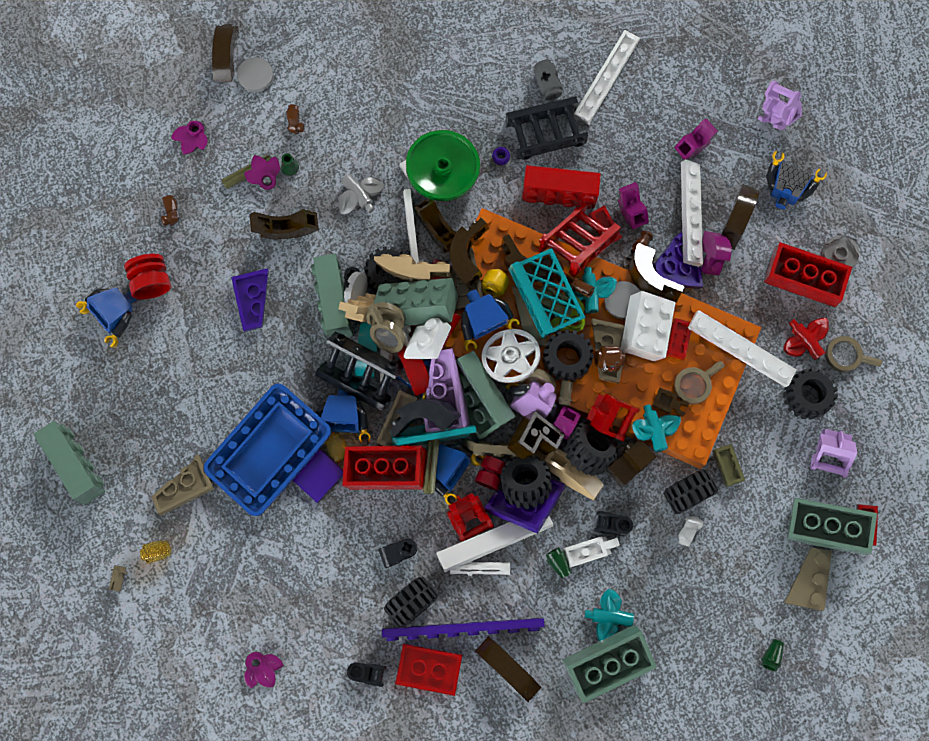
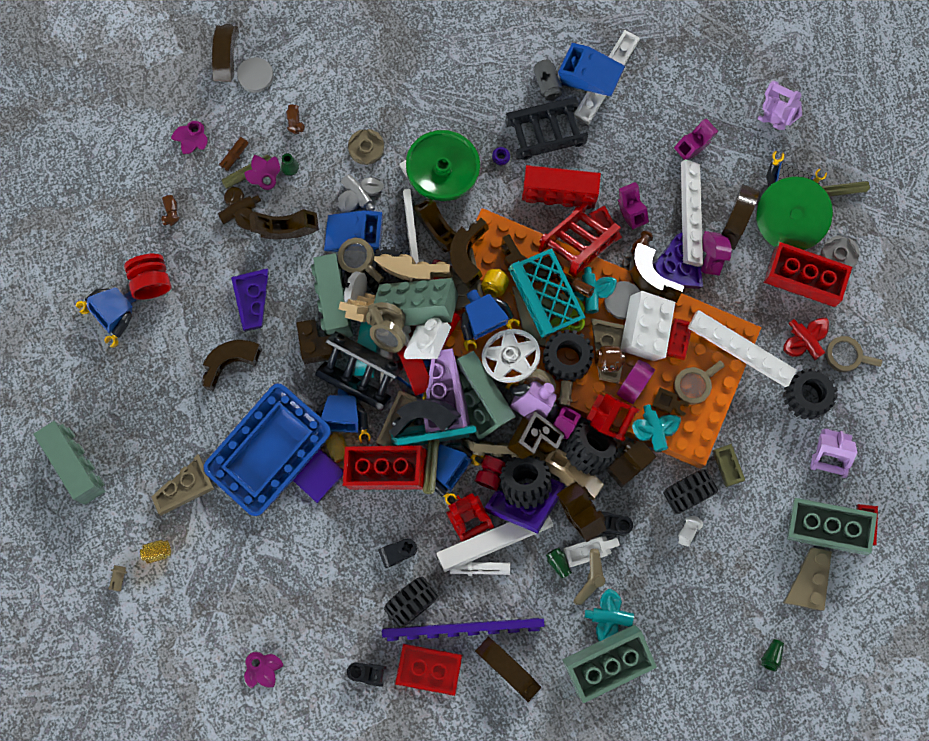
none -> dark brown arch [202,340,262,392]
none -> dark brown plant [217,186,261,230]
none -> reddish brown axle [218,137,249,172]
none -> dark brown brick [296,319,342,365]
none -> blue slope [324,210,383,254]
none -> piece [338,238,384,283]
none -> dark tan tile [348,129,384,165]
none -> dark brown brick [556,482,607,542]
none -> blue slope [558,43,625,97]
none -> dark tan piece [574,549,605,605]
none -> magenta brick [616,359,656,405]
none -> green dish [756,176,833,250]
none -> olive axle [822,181,870,197]

